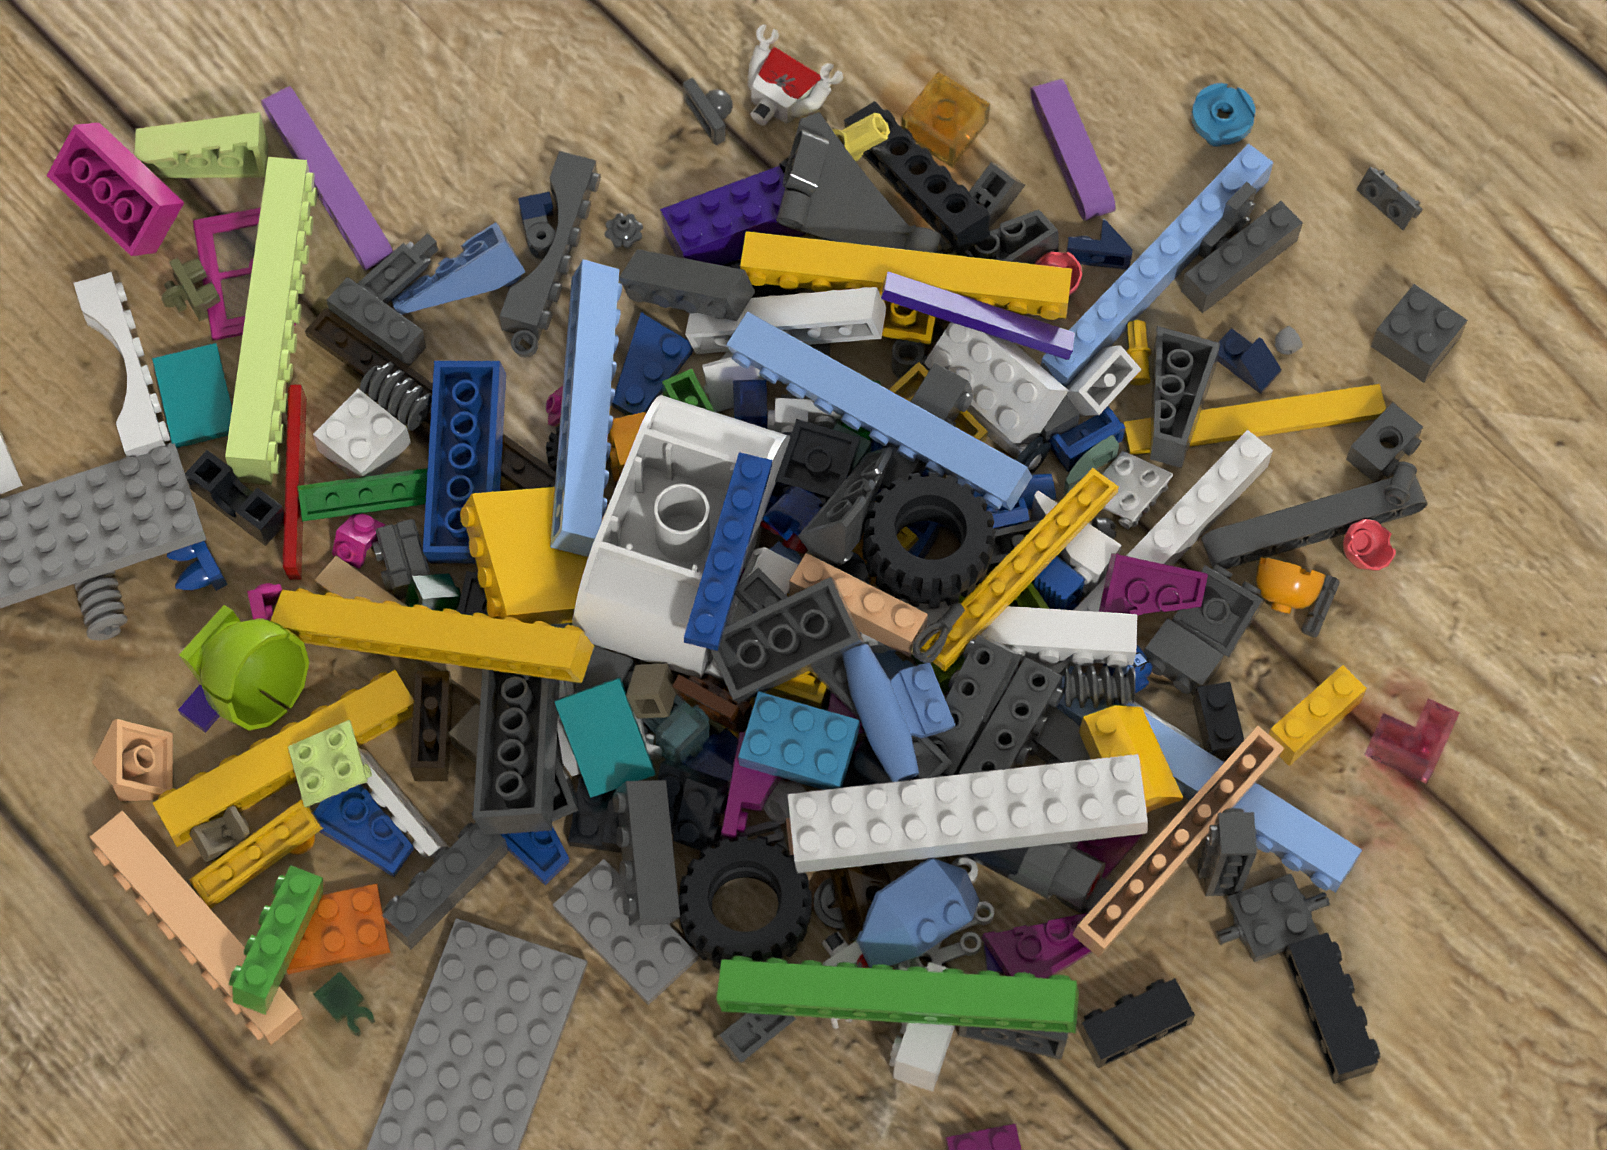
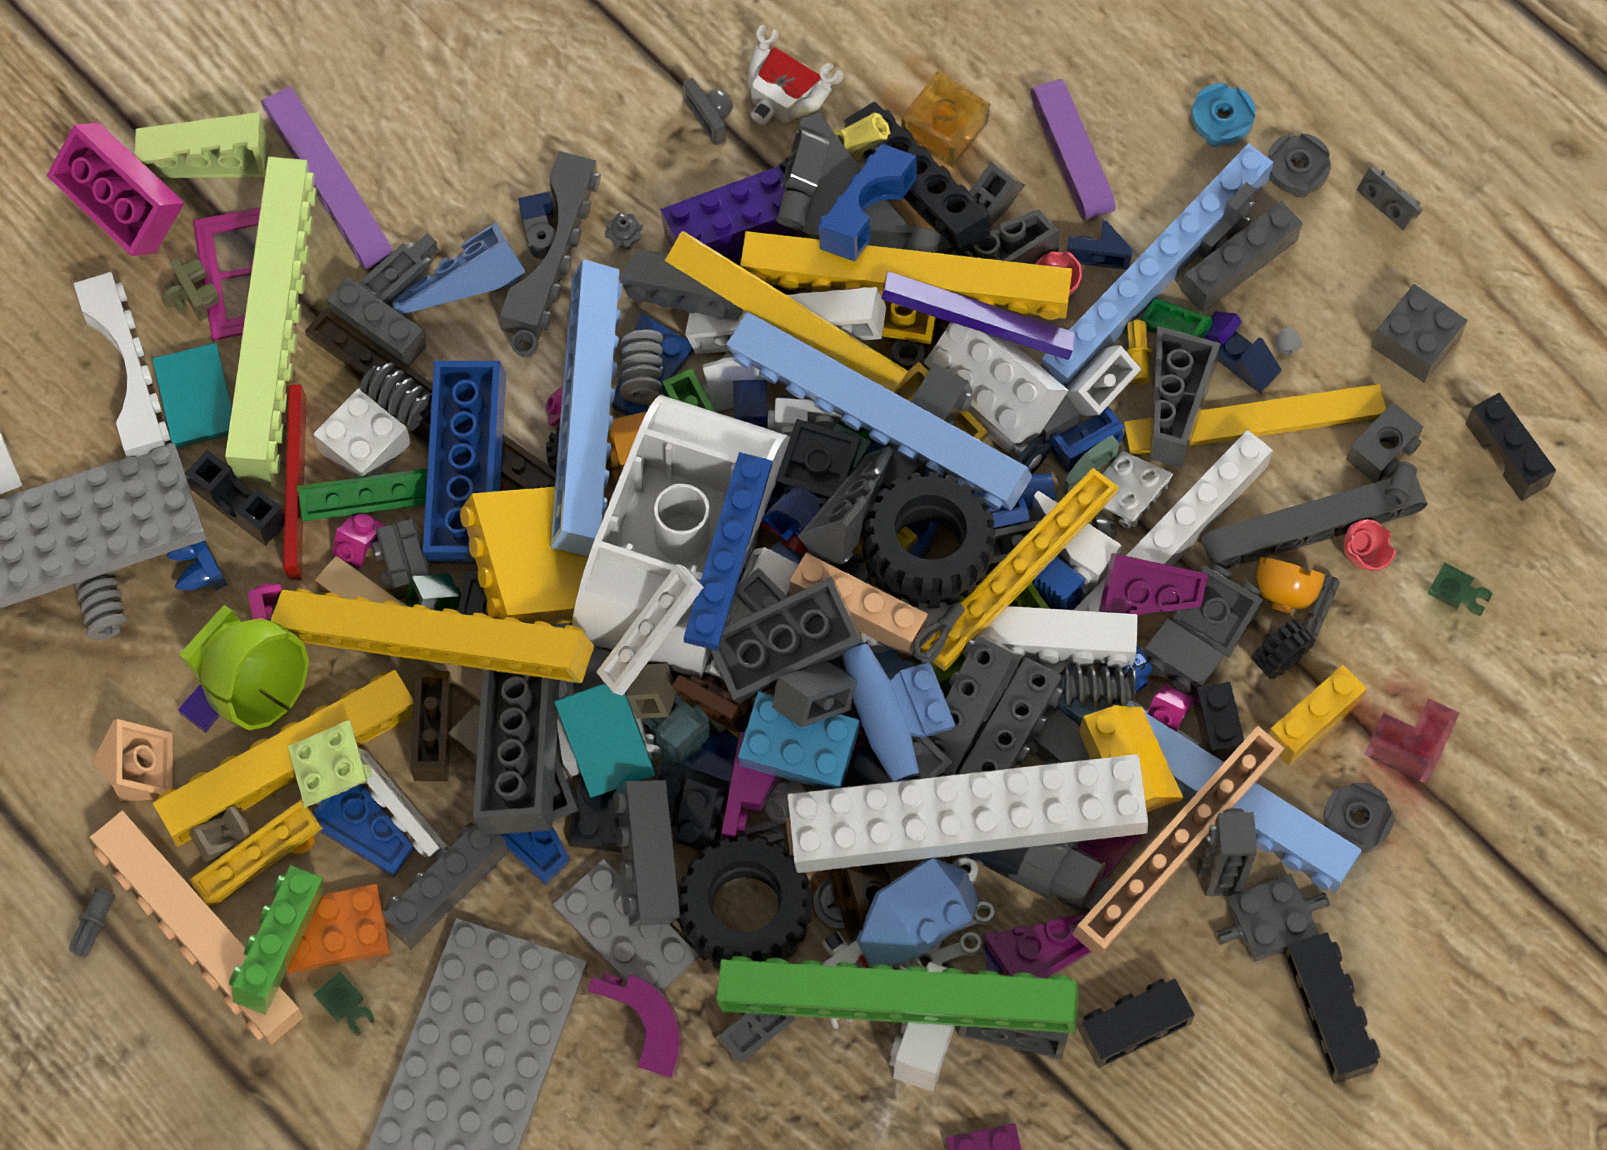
none -> dark grey axle [69,887,115,957]
none -> magenta arch [588,973,683,1078]
none -> white plate [596,564,704,696]
none -> light grey piece [620,330,663,405]
none -> yellow tile [665,231,908,393]
none -> dark grey brick [772,661,856,728]
none -> blue arch [817,144,917,262]
none -> green plate [1140,297,1213,339]
none -> dark pink bracket [1147,684,1194,732]
none -> dark purple tile [1204,311,1242,345]
none -> black tyre [1252,619,1316,679]
none -> dark grey plate [1268,133,1331,198]
none -> dark grey plate [1323,782,1394,853]
none -> clear green plate [1427,562,1493,616]
none -> black arch [1465,392,1556,501]

